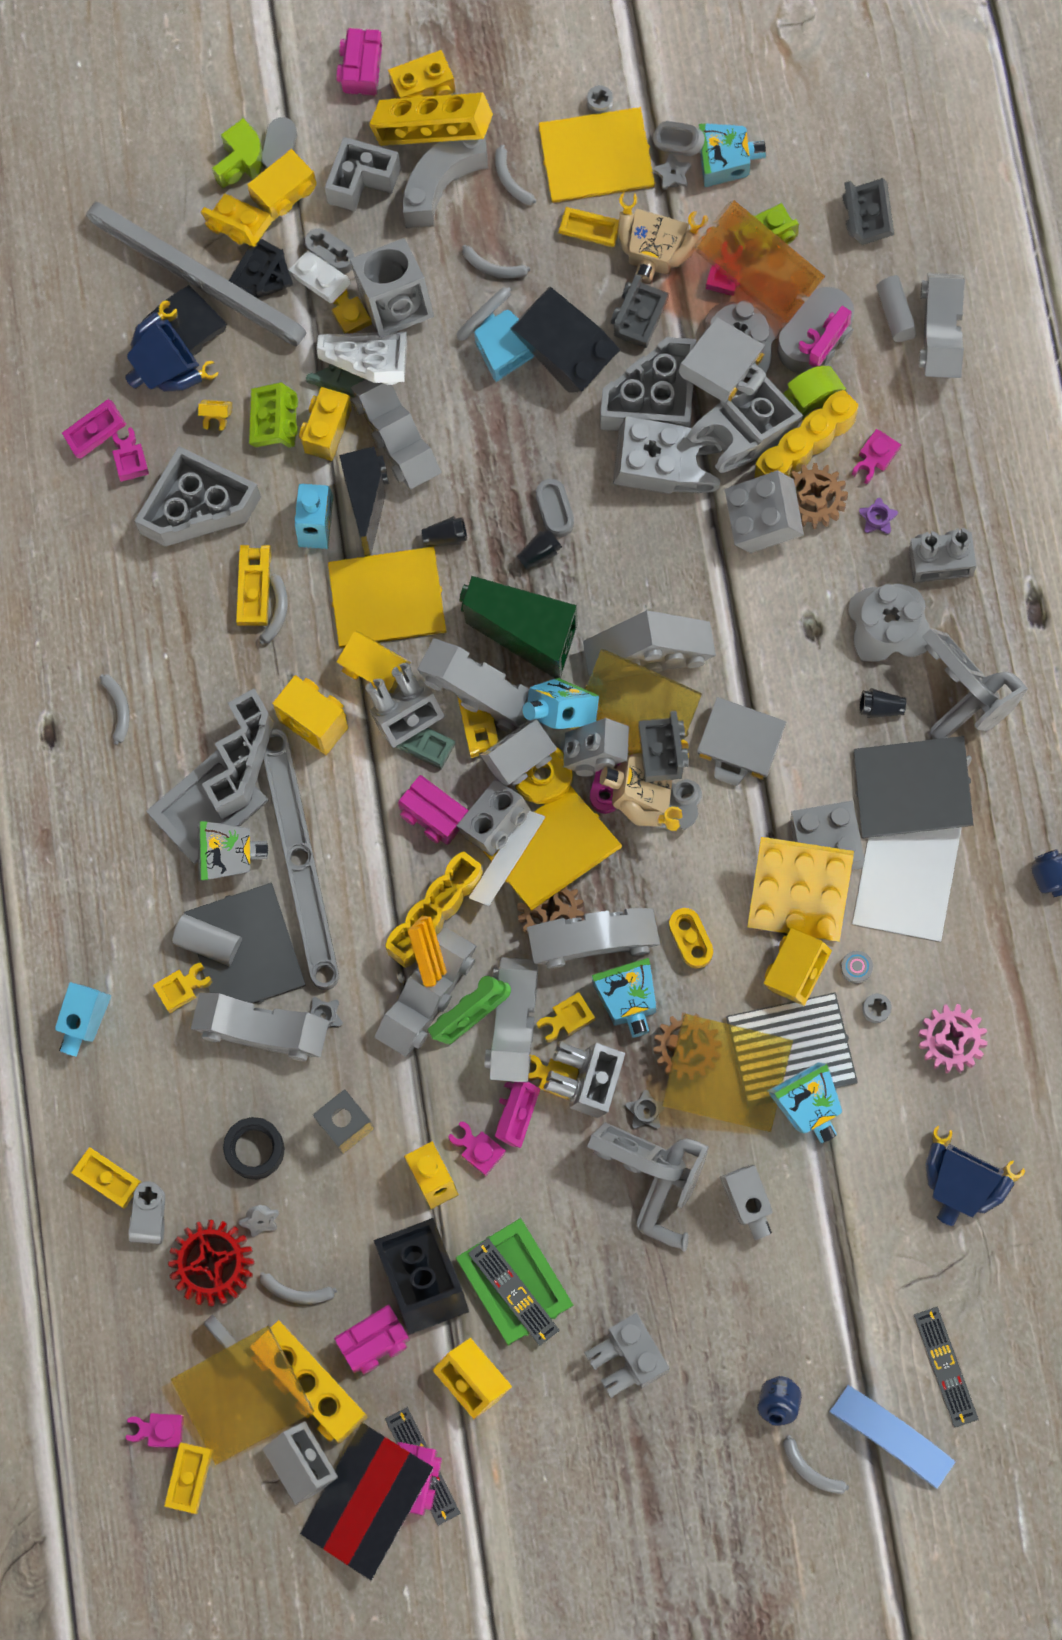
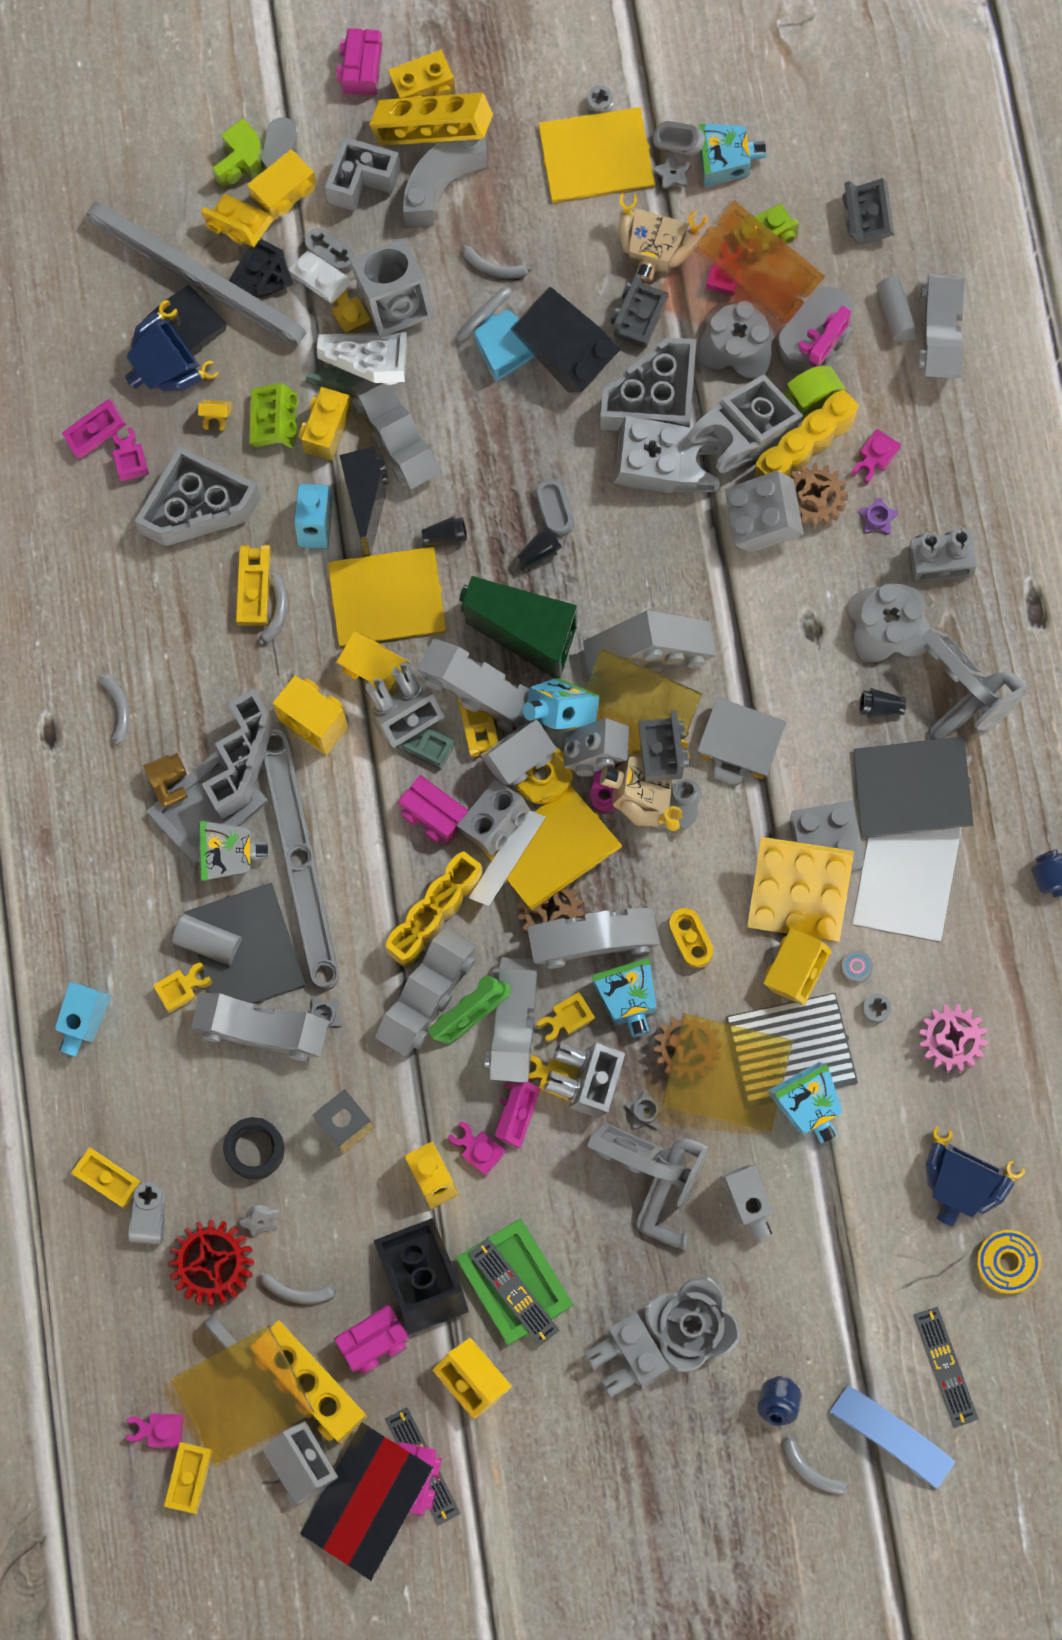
light orange tile [408,916,447,987] -> none
light grey piece [495,145,537,205] -> none
yellow tile [558,207,619,247] -> none
light grey piece [678,317,766,403] -> none
none -> pearl gold piece [143,753,188,807]
none -> light grey brick [645,1276,740,1372]
none -> yellow tile [977,1230,1041,1294]

